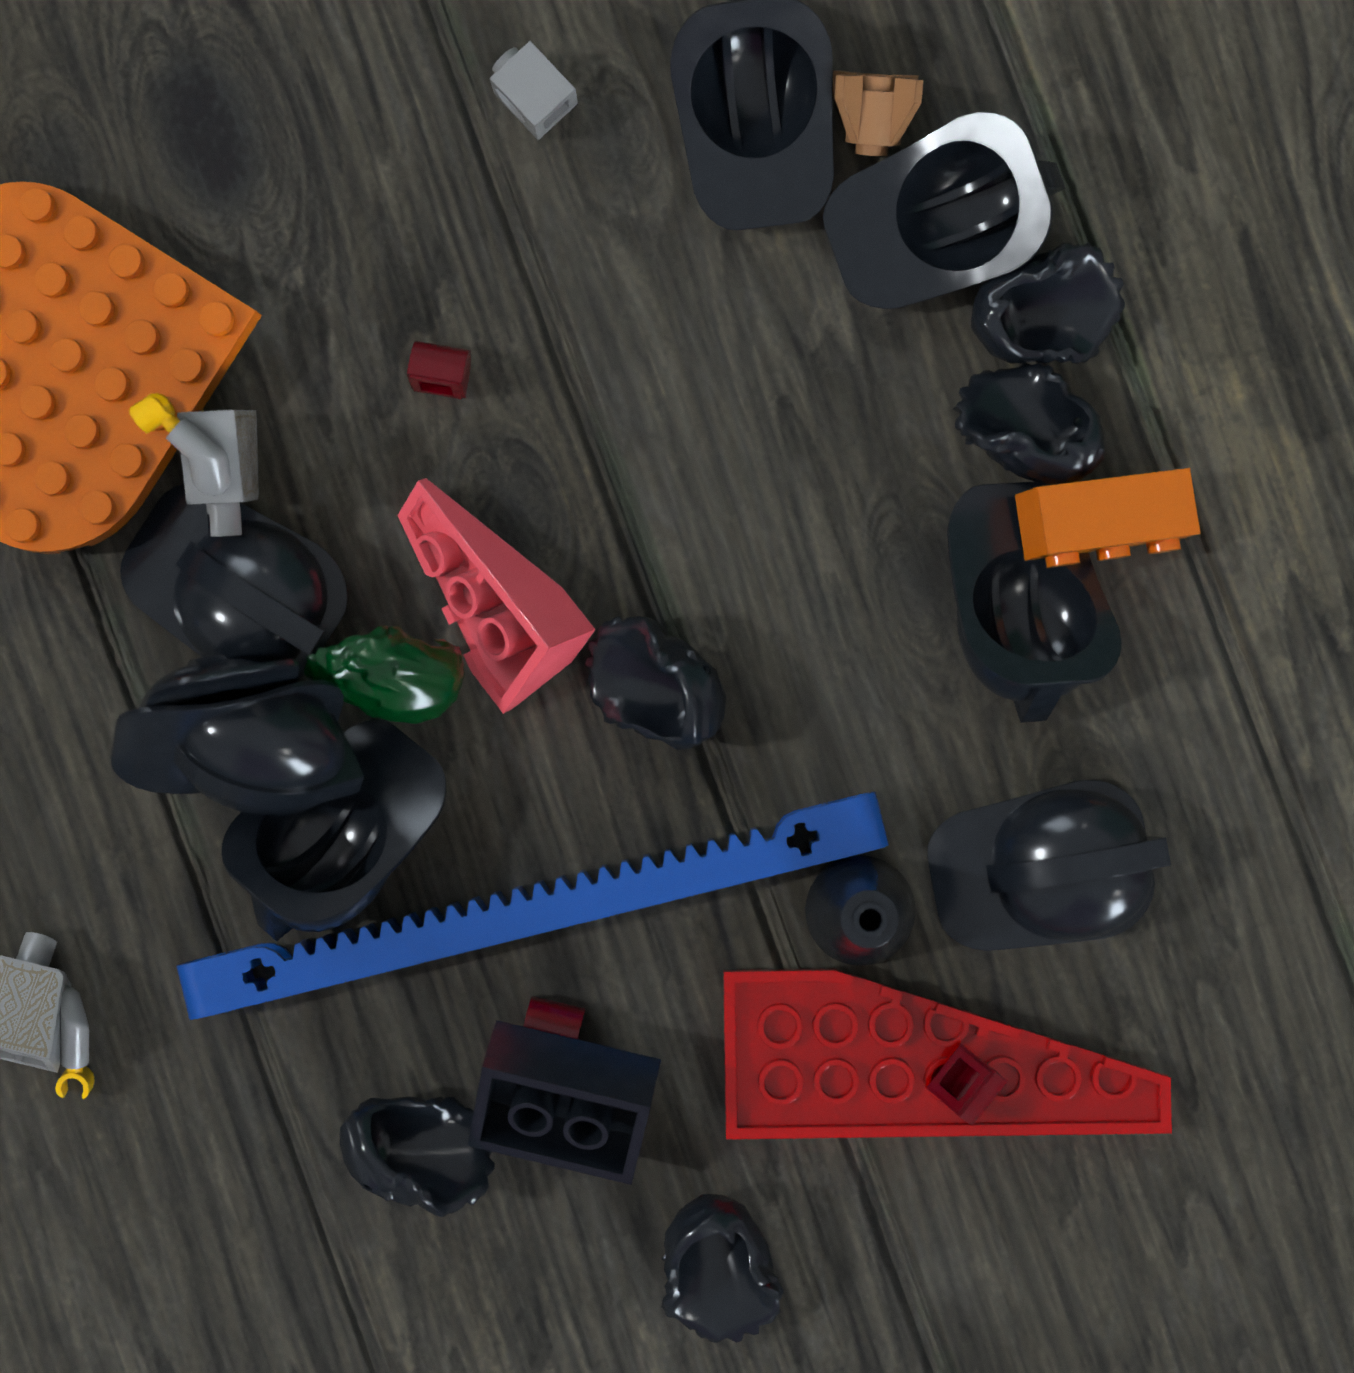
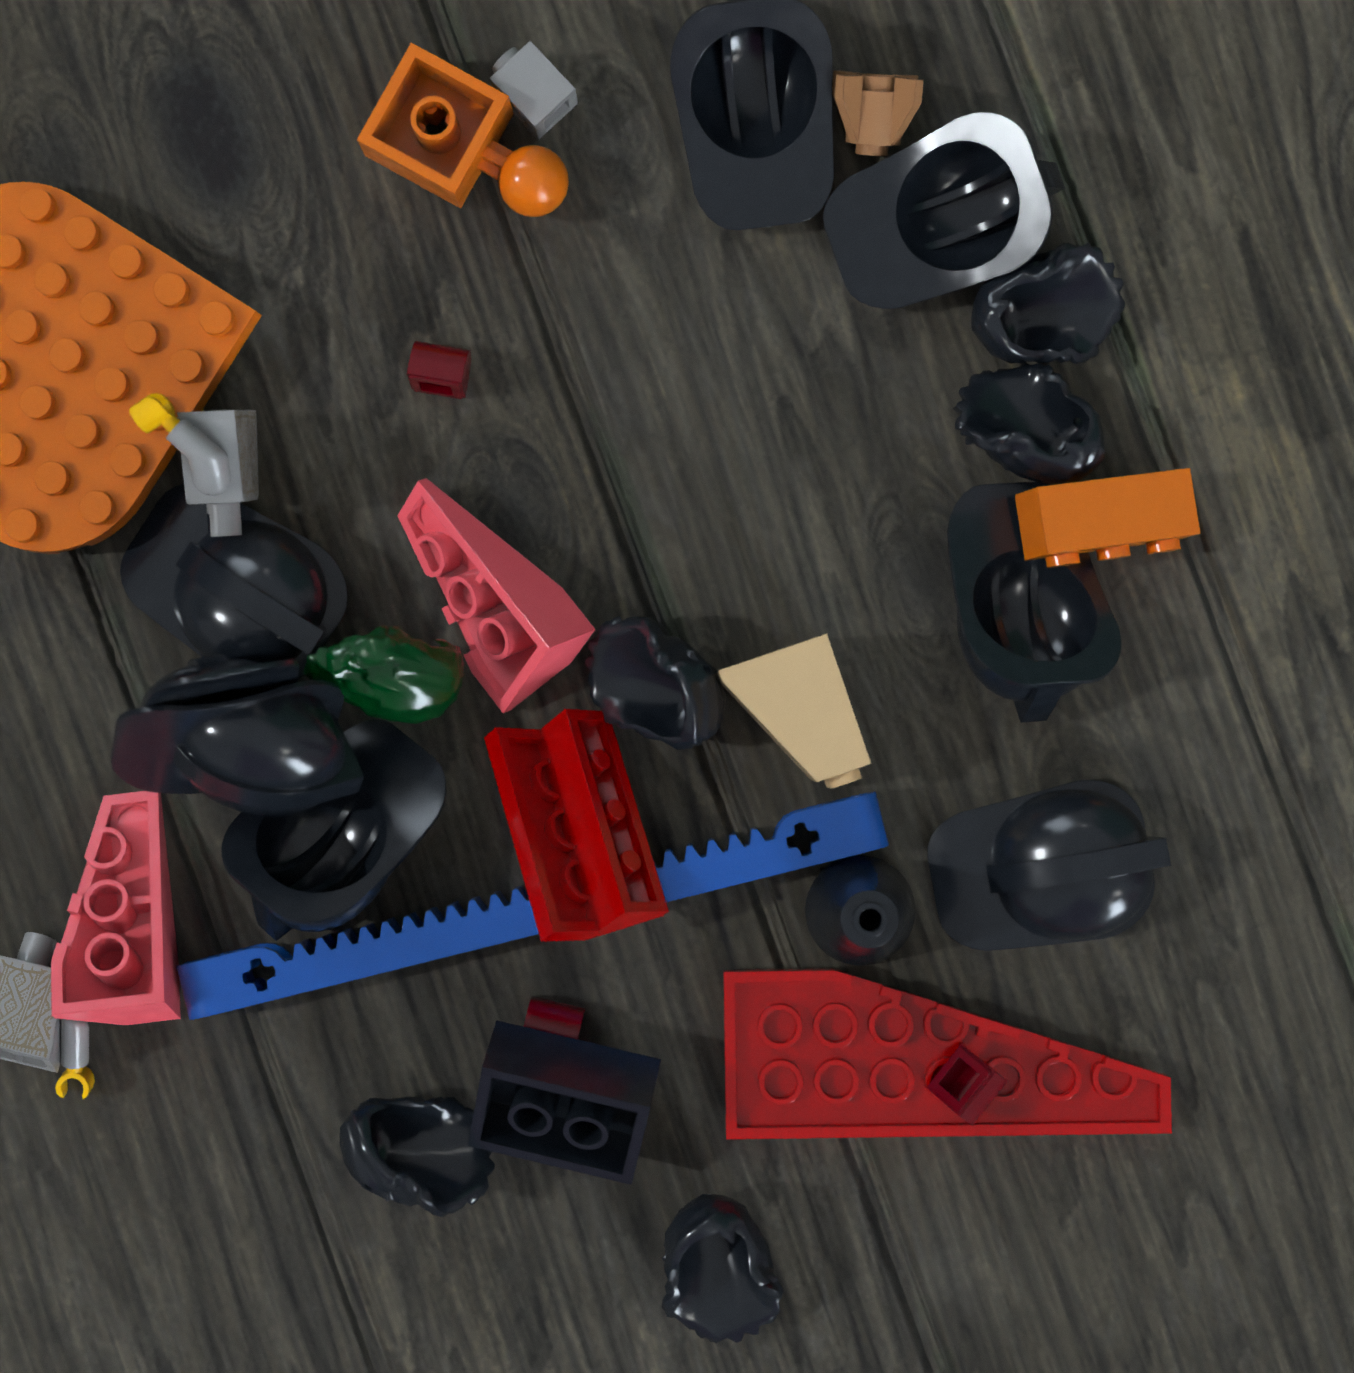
none -> coral wedge [51,791,181,1025]
none -> orange brick [357,42,569,217]
none -> red slope [484,709,669,942]
none -> tan slope [717,634,871,789]

